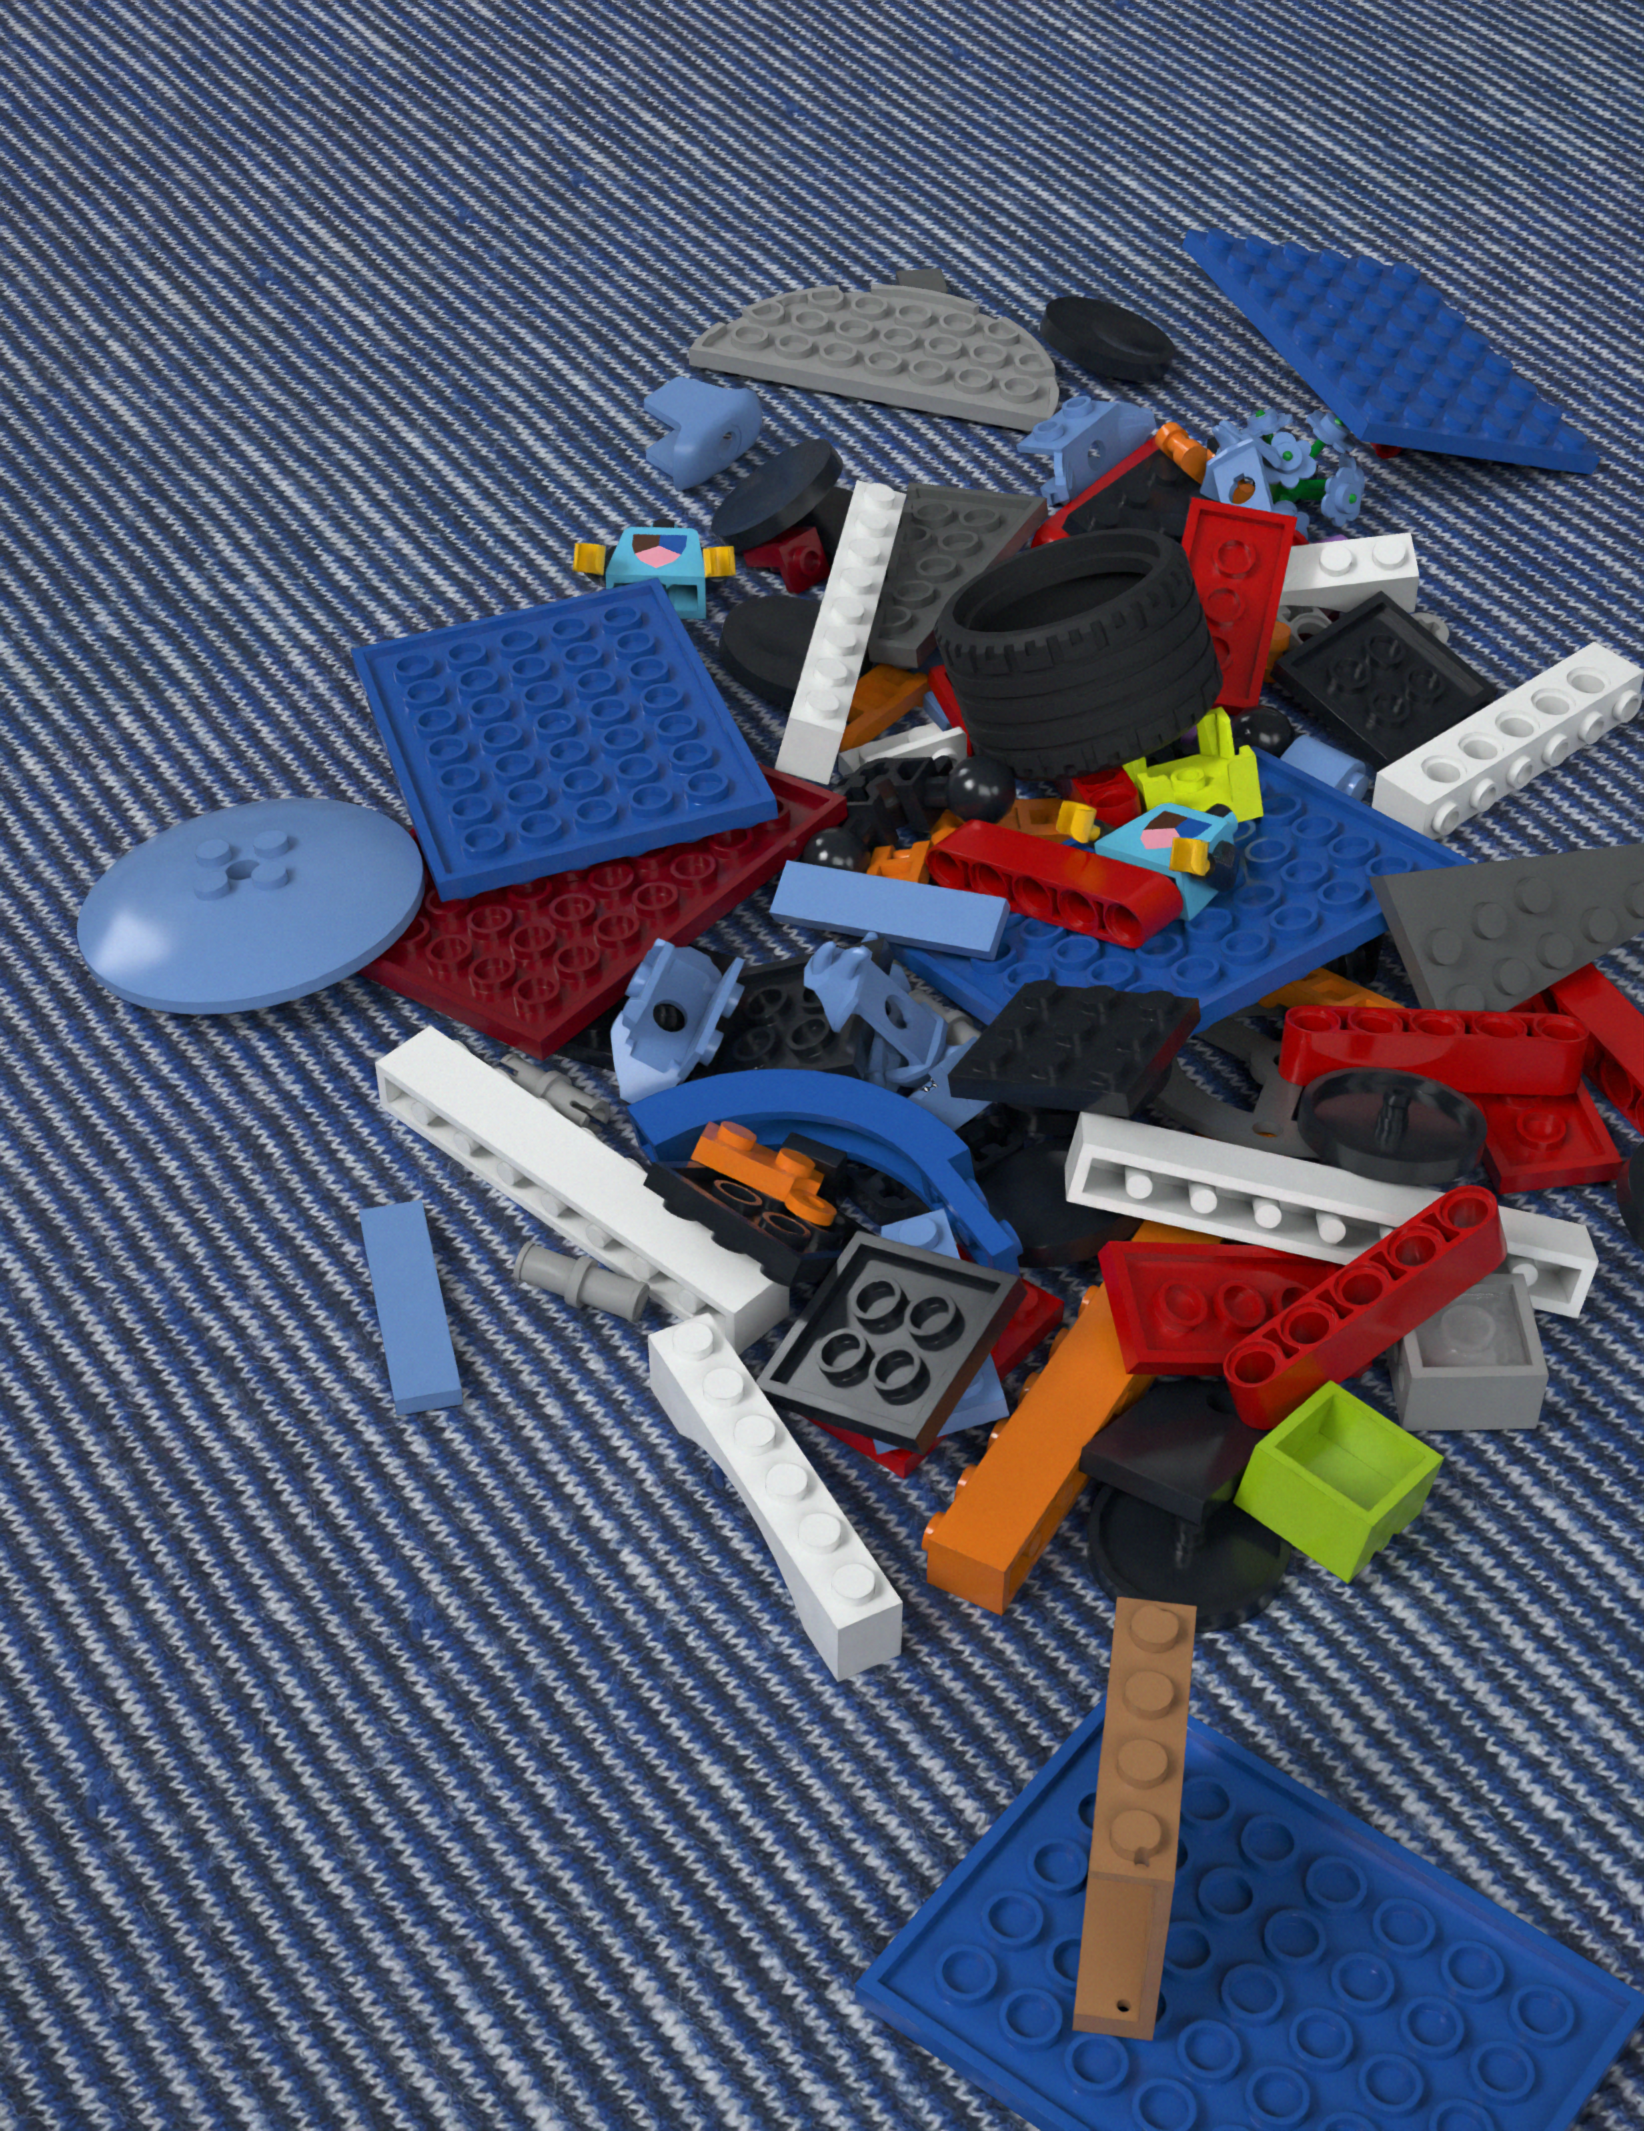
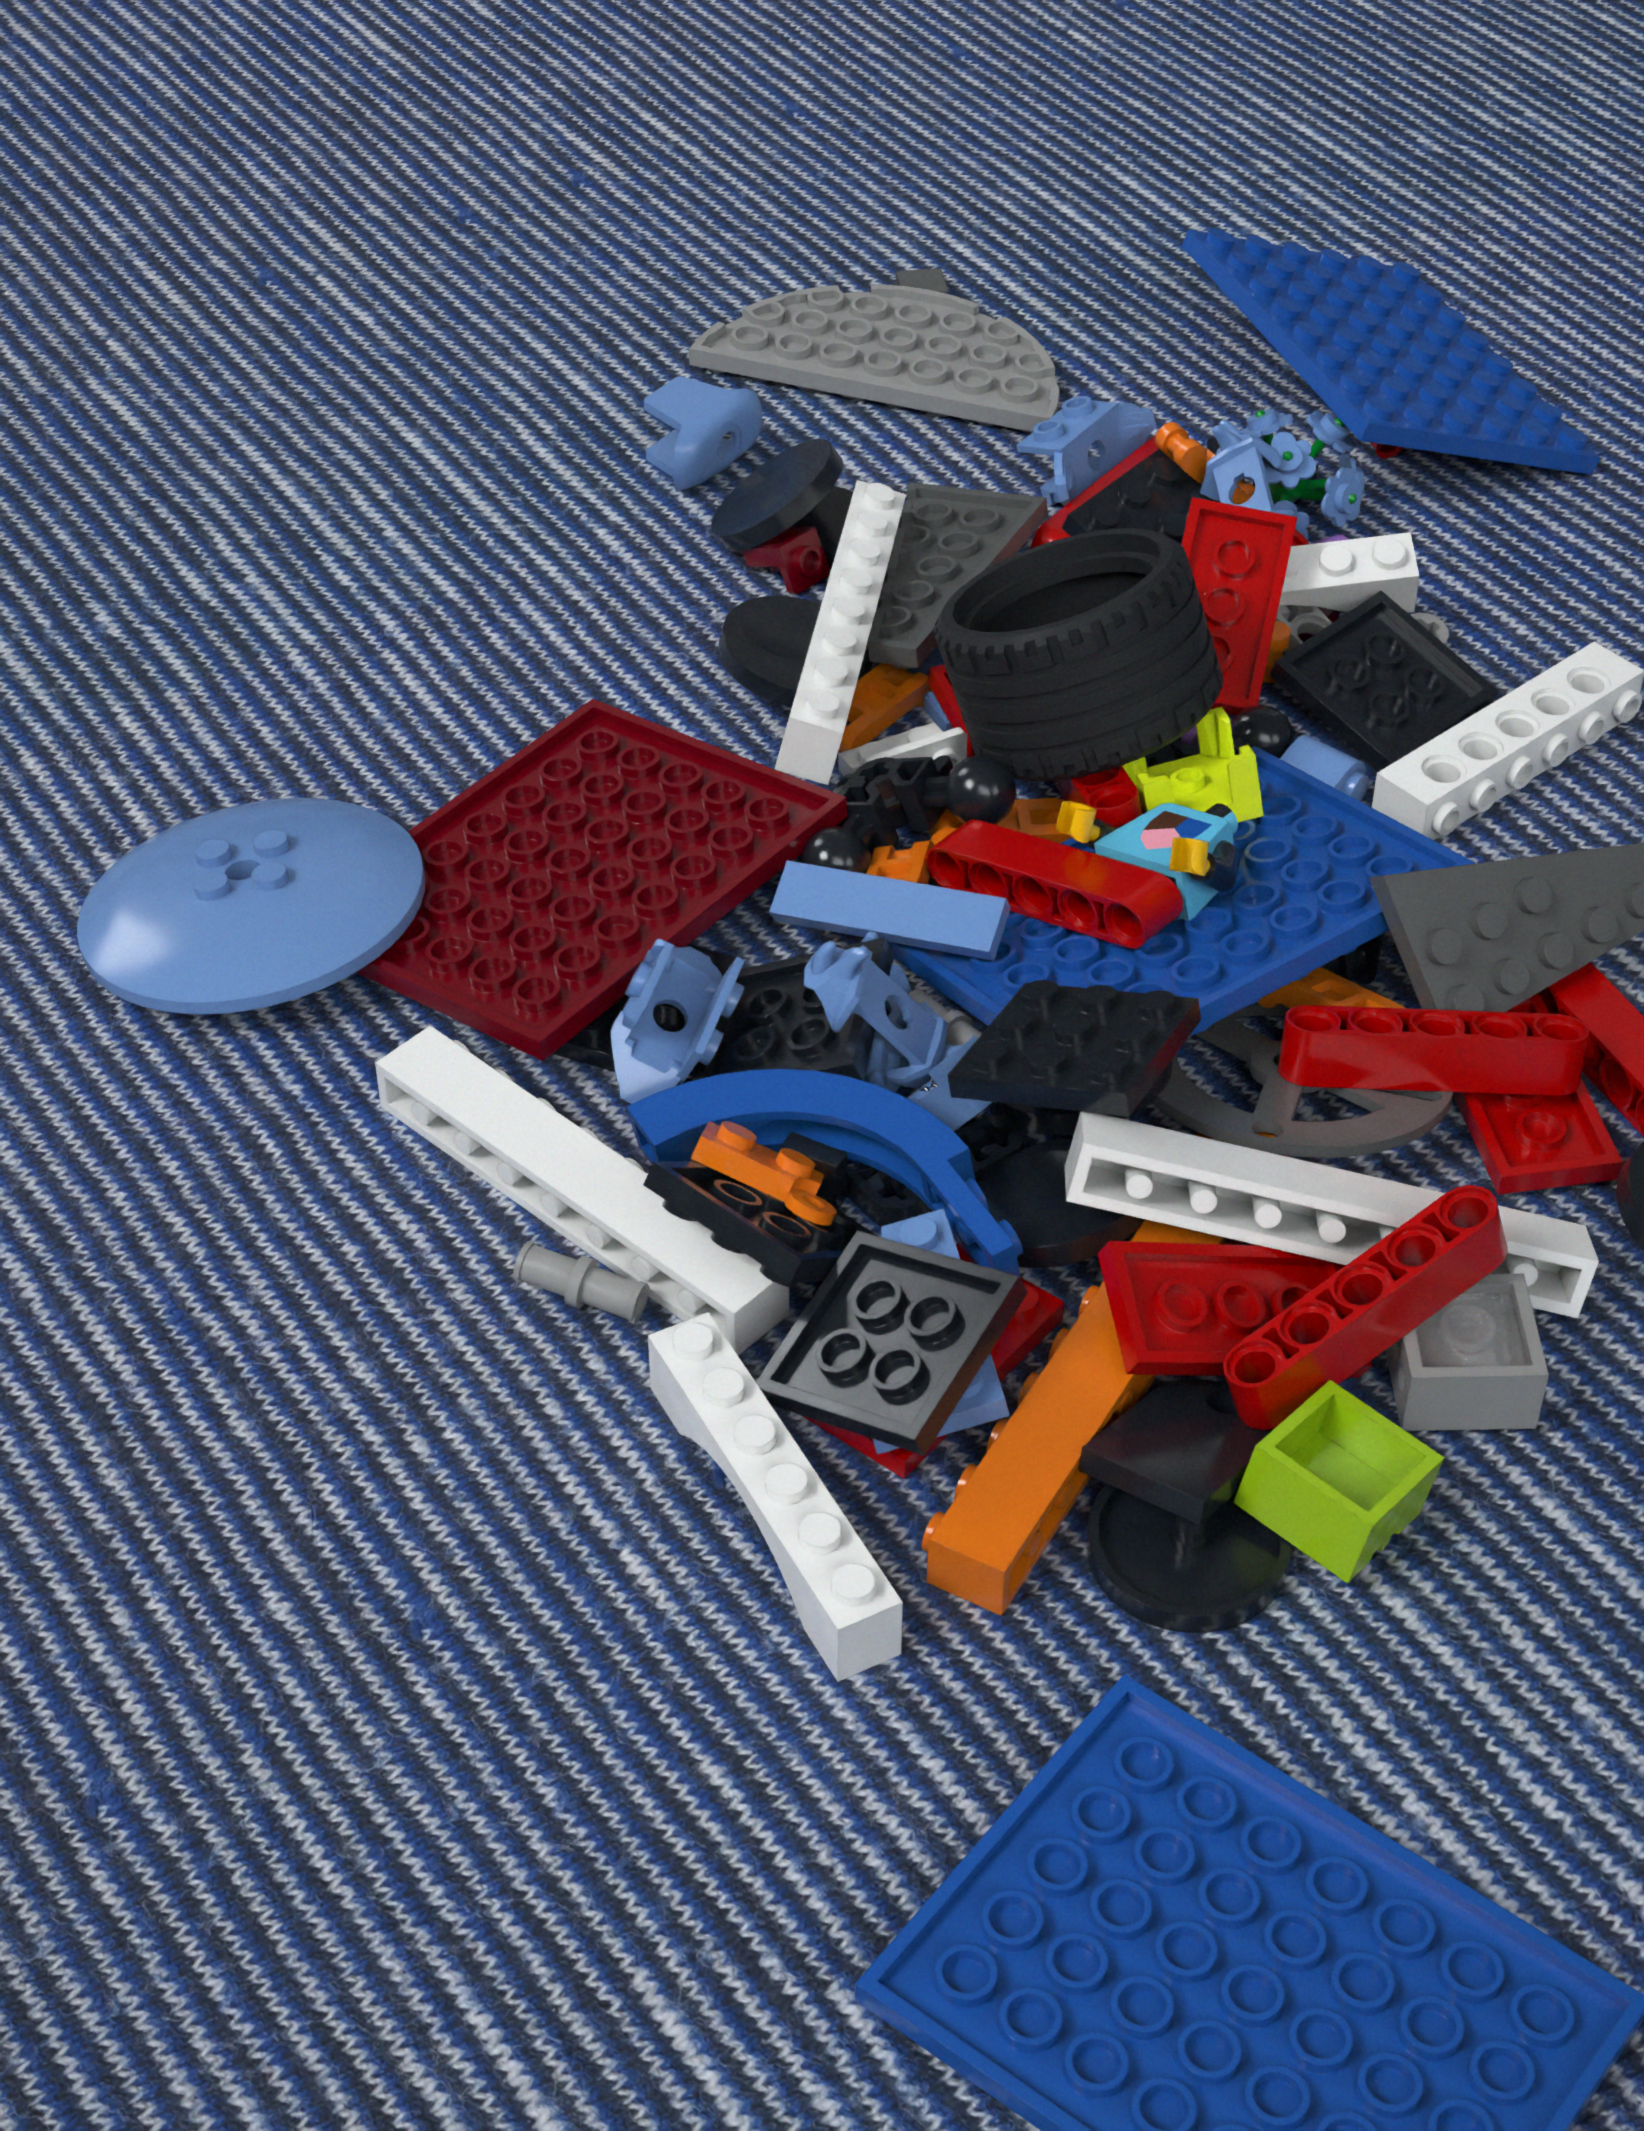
blue plate [351,578,778,902] -> none
medium blue tile [359,1200,463,1416] -> none
light grey pin [495,1053,610,1136] -> none
torso [573,519,736,619] -> none
black piece [1040,296,1175,381] -> none
medium nougat panel [1072,1597,1197,2041] -> none
black piece [1297,1067,1487,1185] -> none

